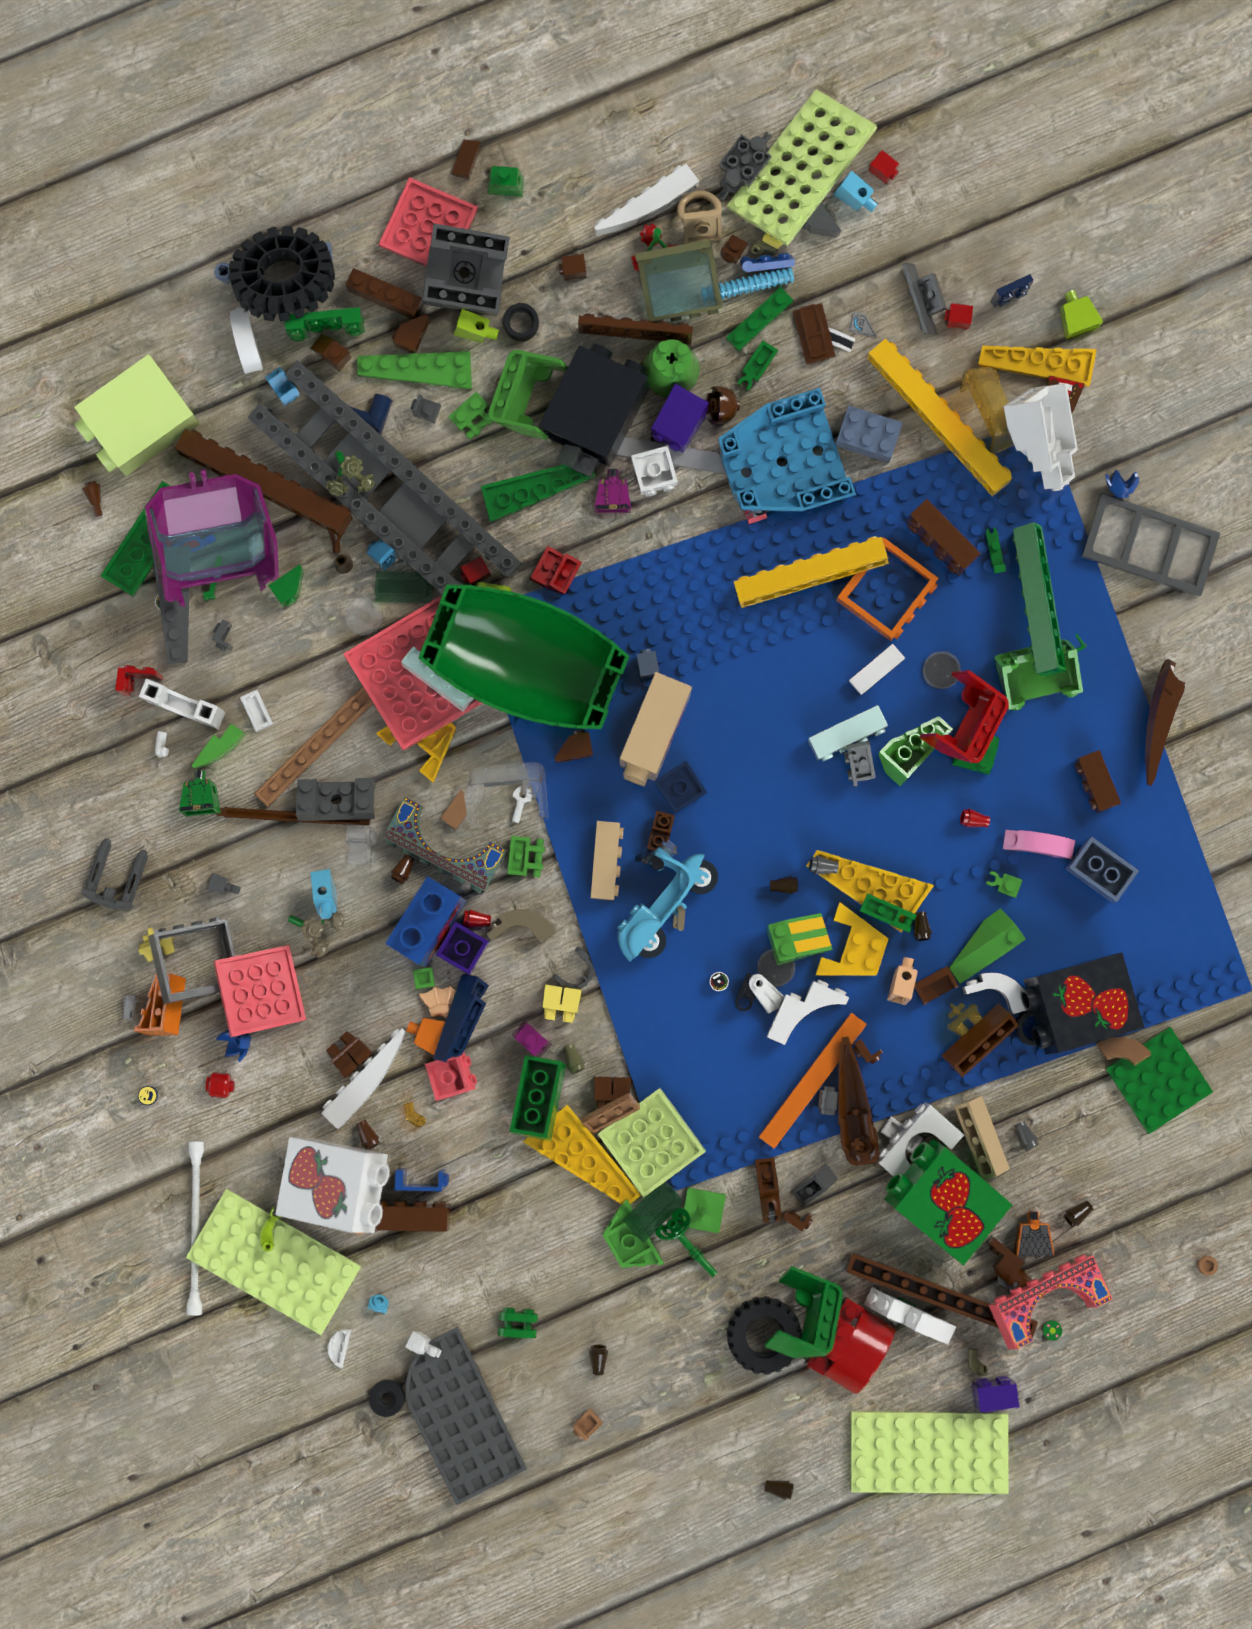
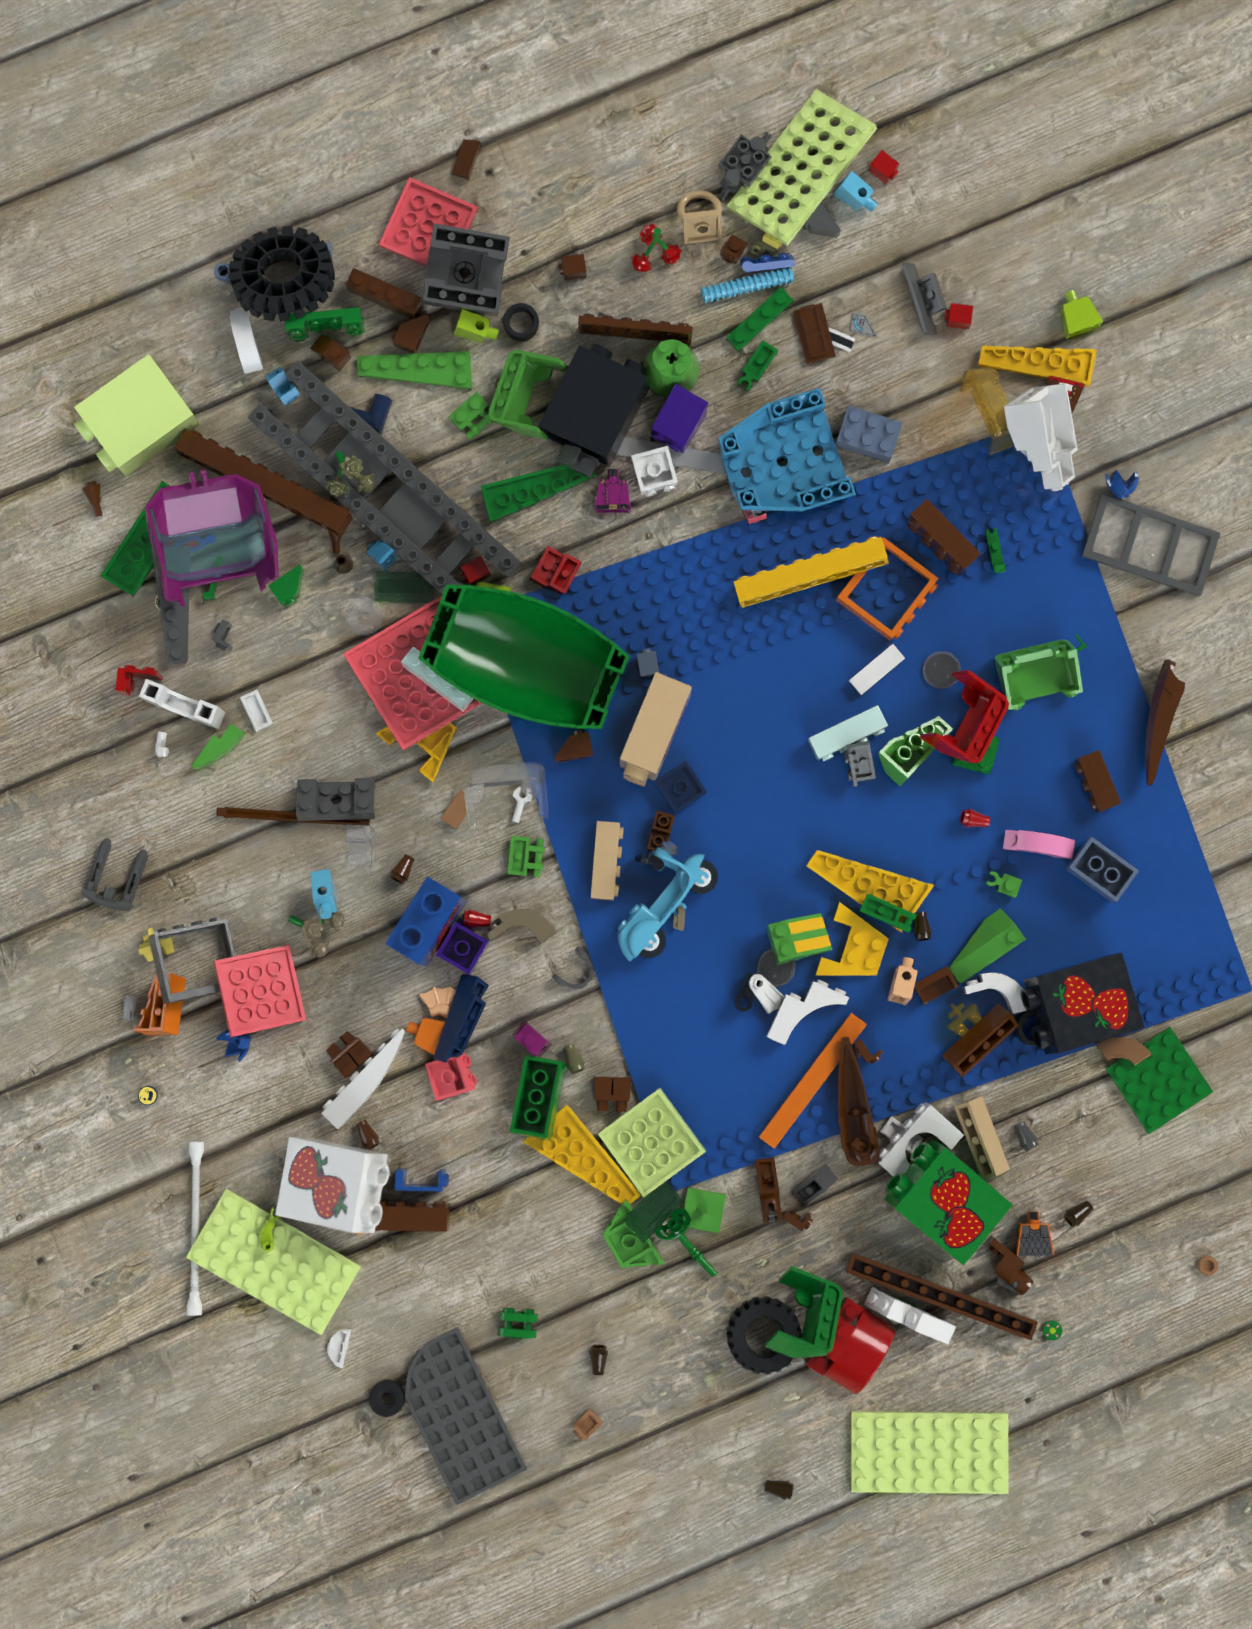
green torso [179,770,221,817] -> none
red head [205,1072,235,1098] -> none
dark grey piece [207,873,241,894] -> none
medium nougat tile [254,686,373,807] -> none
medium azure plate [367,1295,389,1314] -> none
arch [383,796,507,893] -> none
clear yellow arm [404,1102,426,1127] -> none
white piece [405,1331,442,1358] -> none
dark grey bracket [411,395,441,423] -> none
bright green plate [413,967,435,989] -> none
green torso [487,166,524,197] -> none
light yellow hips [543,985,582,1023] -> none
medium nougat tile [581,1093,640,1134] -> none
white slope [594,164,699,236] -> none
clear light blue panel [635,239,723,323] -> none
reddish brown cylinder [706,386,740,424] -> none
tile [709,972,729,991] -> none
dark brown cone [770,875,798,894] -> none
dark grey cone [809,855,839,875] -> none
dark grey brick [818,1086,838,1115] -> none
yellow brick [867,338,1012,497] -> none
olive arm [968,1348,988,1376] -> none
dark purple brick [972,1375,1020,1413] -> none
arch [989,1254,1112,1349] -> none
dark blue plate [991,274,1034,307] -> none
green brick [1013,522,1066,677] -> none

